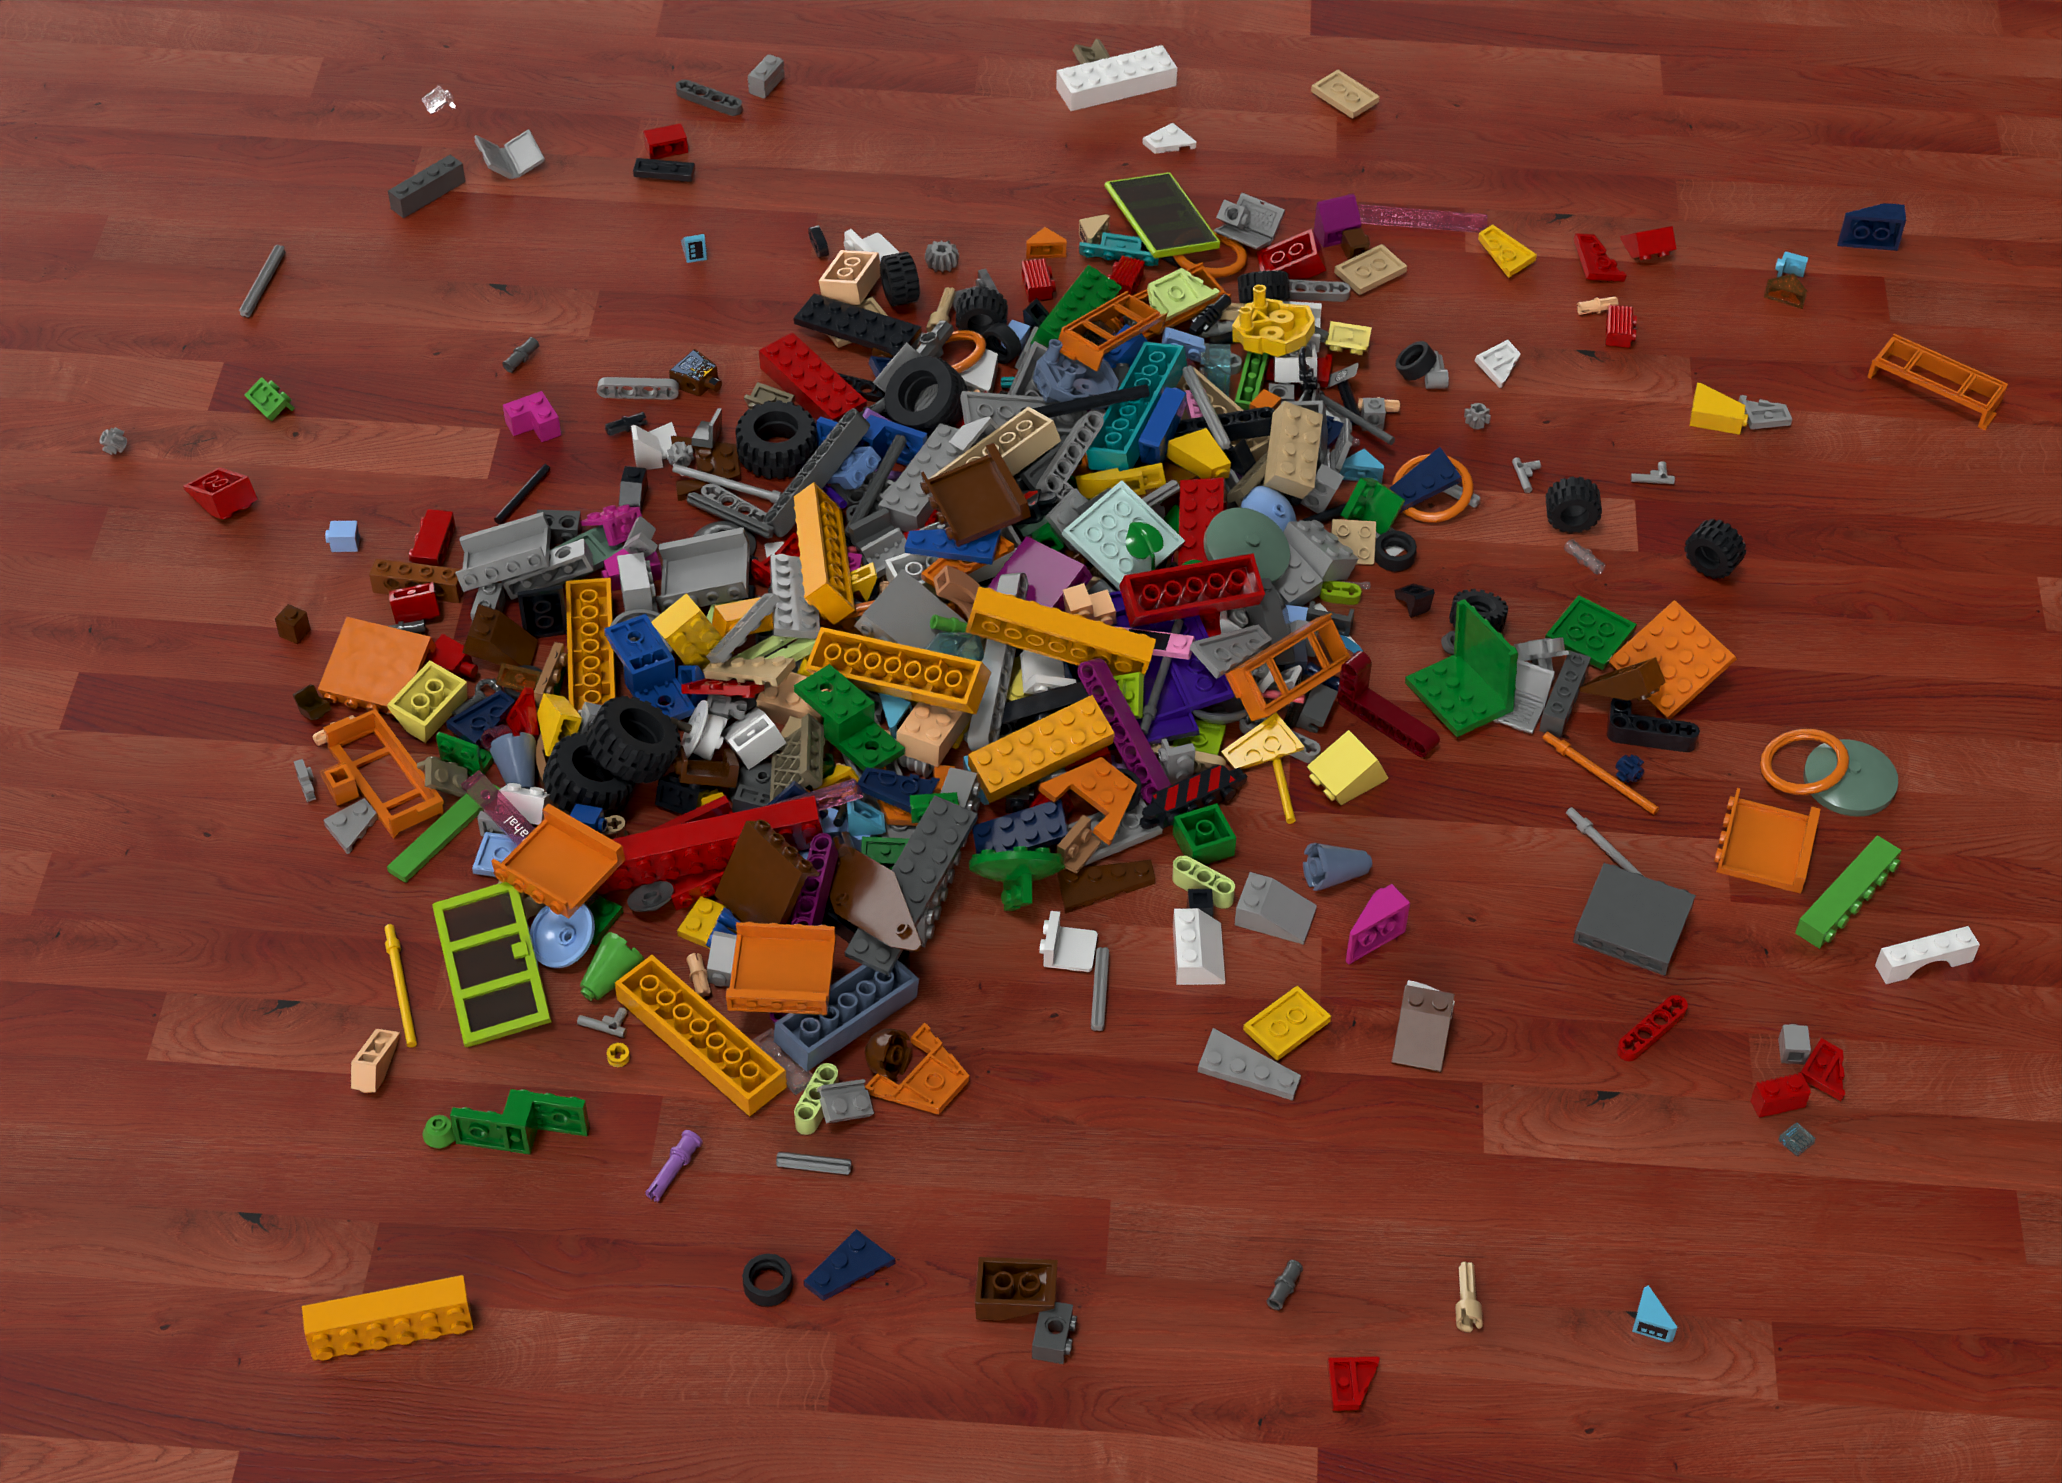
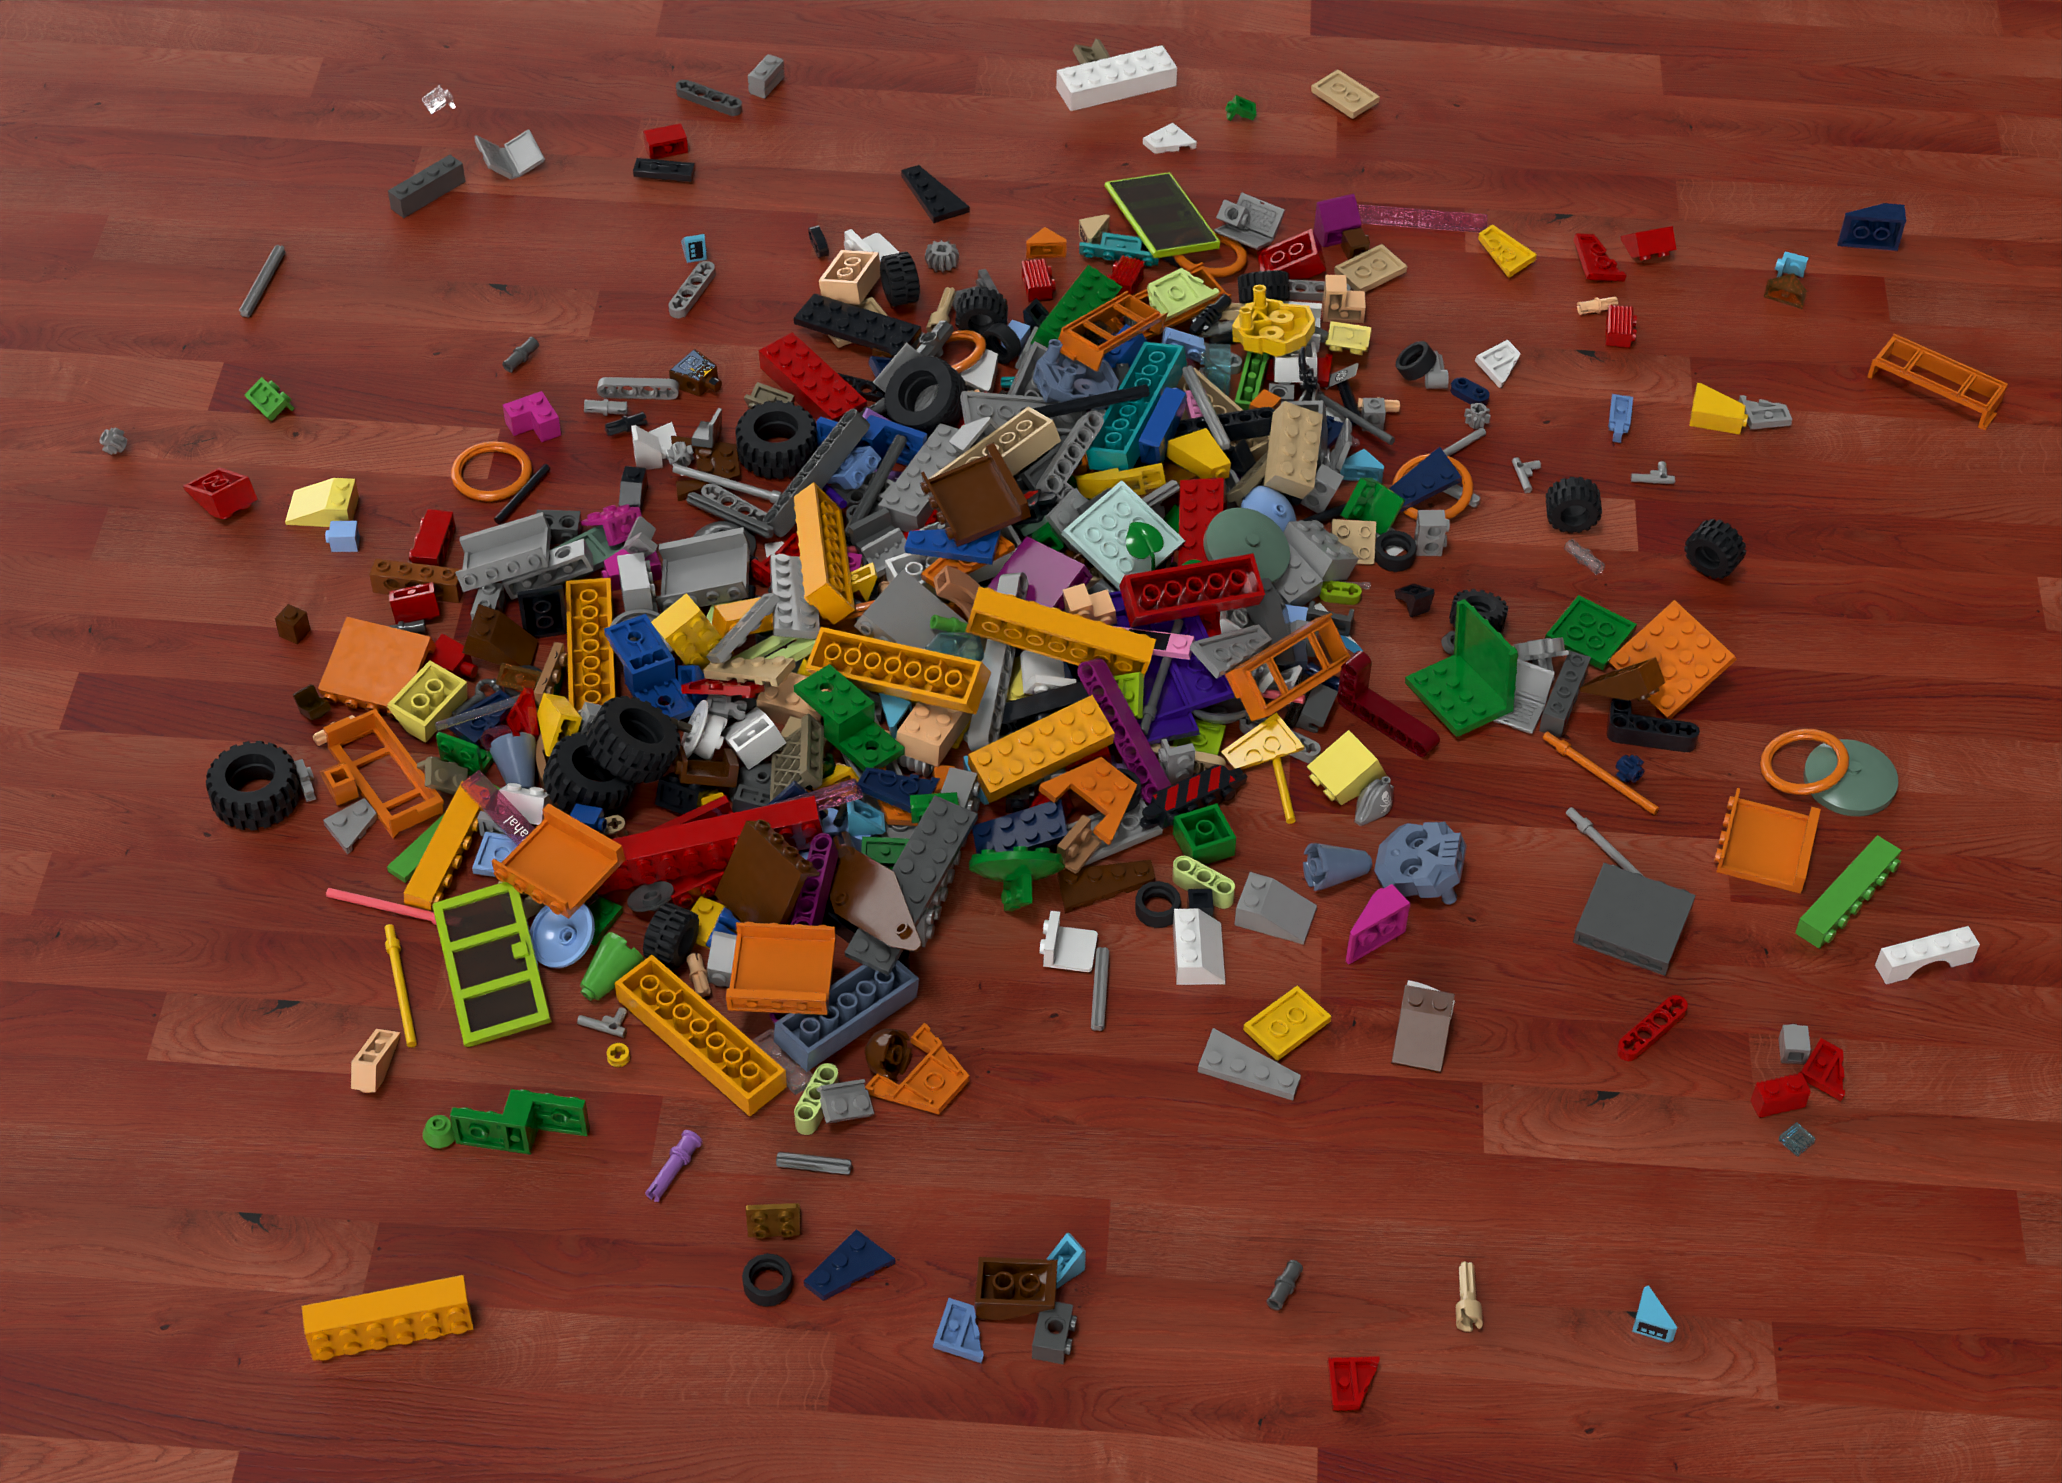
none -> black tyre [205,741,301,830]
none -> light yellow slope [285,478,359,527]
none -> coral bar [326,888,464,928]
none -> light orange brick [404,781,491,912]
none -> clear bar [435,695,520,731]
none -> orange wedge [451,441,532,502]
none -> light grey pin [584,399,627,416]
none -> black tyre [643,903,699,970]
none -> light grey beam [669,261,715,318]
none -> pearl gold bracket [746,1203,800,1239]
none -> black wing [901,165,969,223]
none -> medium blue wing [932,1298,984,1363]
none -> medium azure slope [1047,1233,1086,1289]
none -> black tyre [1135,881,1181,928]
none -> green bracket [1225,95,1257,121]
none -> light nougat brick [1322,275,1366,323]
none -> light grey hat [1354,776,1394,826]
none -> sand blue brick [1374,822,1467,904]
none -> light grey brick [1414,510,1450,556]
none -> light grey bar [1443,428,1486,456]
none -> dark blue plate [1450,377,1490,405]
none -> medium blue hinge [1608,394,1633,443]

